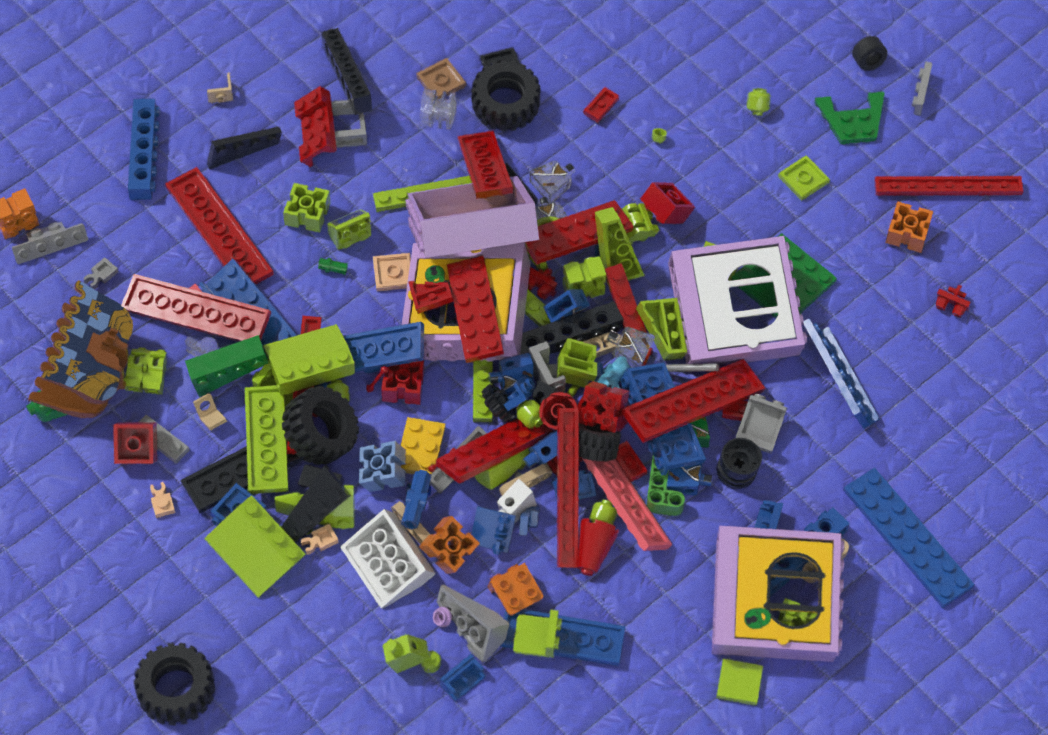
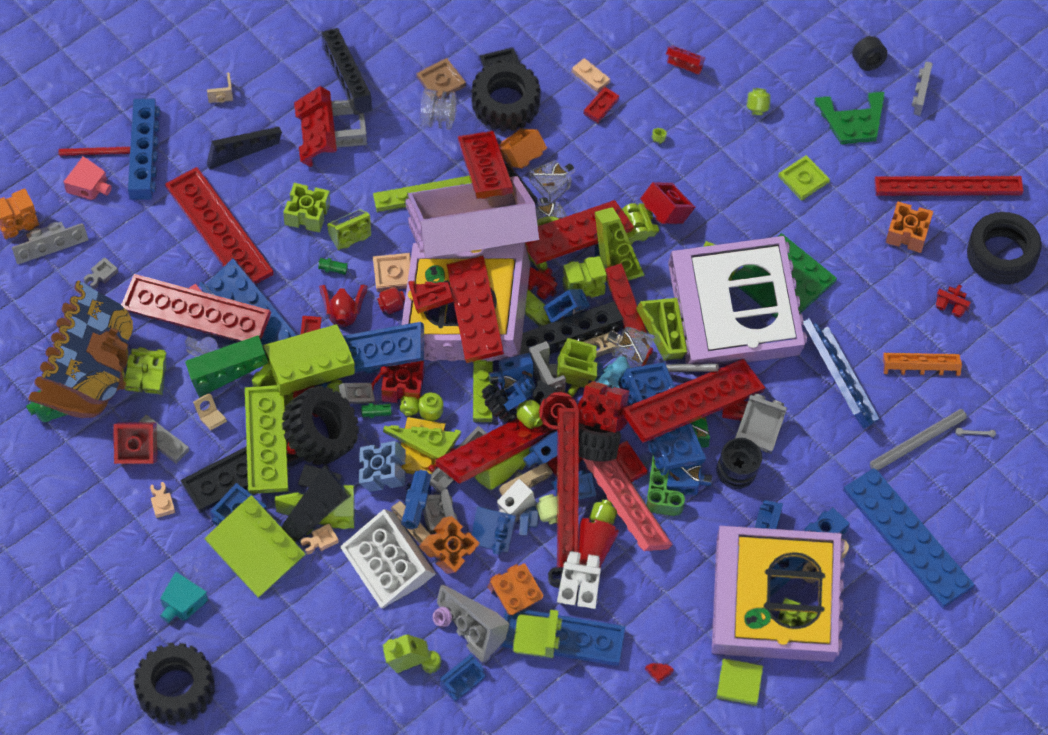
none -> red bar [58,146,130,156]
none -> coral torso [64,157,112,200]
none -> teal torso [160,572,208,623]
none -> red piece [319,285,367,327]
none -> light grey plate [339,383,375,404]
none -> green pin [361,403,391,419]
none -> red head [377,287,405,314]
none -> lime wing [383,425,461,460]
none -> lime piece [400,396,419,416]
none -> lime head [418,392,444,421]
none -> light grey bracket [423,489,457,534]
none -> orange slope [498,128,547,169]
none -> yellowish green head [536,494,557,525]
none -> black bush [548,567,563,588]
none -> white hips [557,551,601,609]
none -> light nougat plate [572,58,610,93]
none -> red tile [645,663,674,684]
none -> red bracket [666,45,706,74]
none -> light grey axle [869,409,967,471]
none -> orange hinge [883,353,962,376]
none -> light grey hinge [955,428,996,437]
none -> black tyre [967,212,1042,285]

